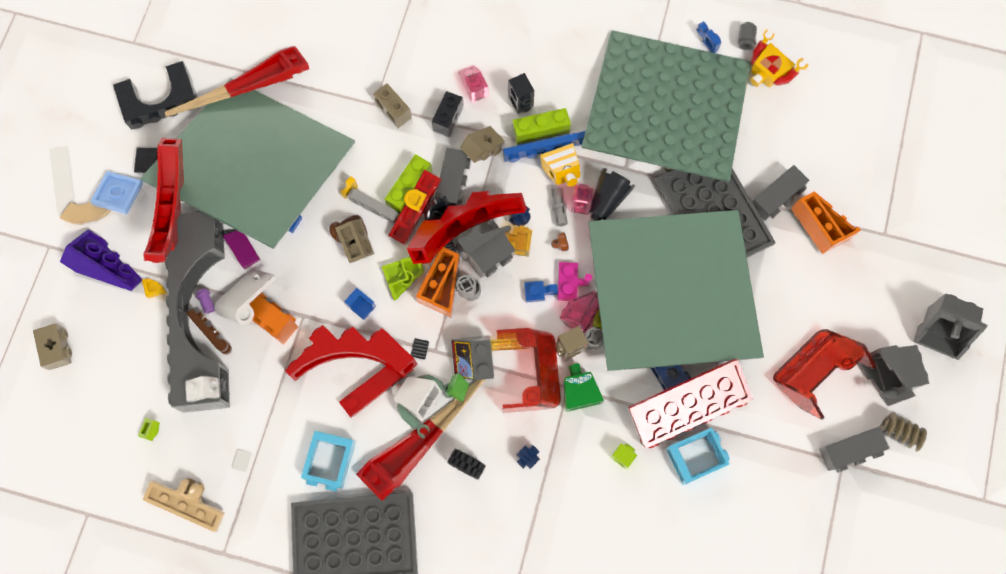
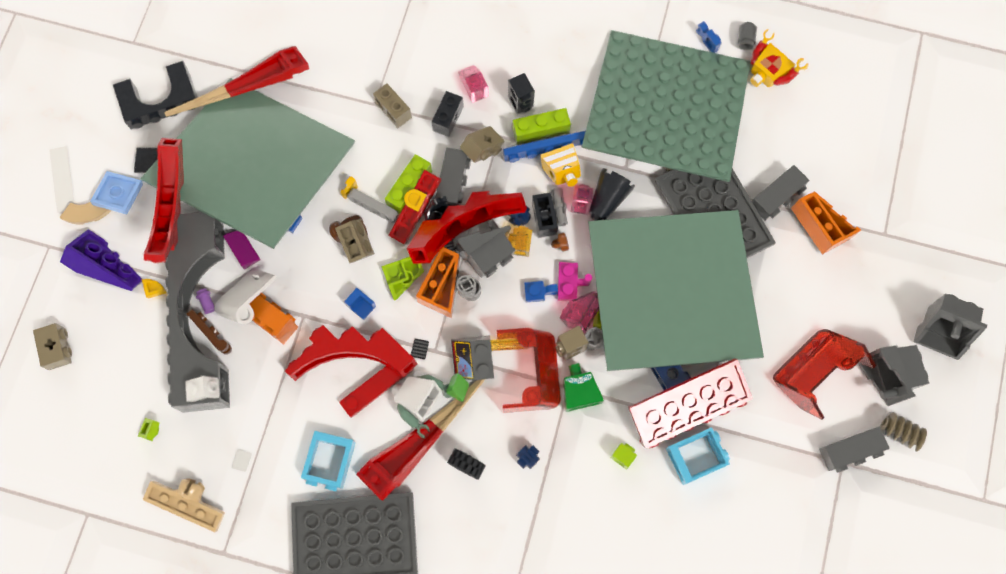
none -> black brick [532,192,558,238]

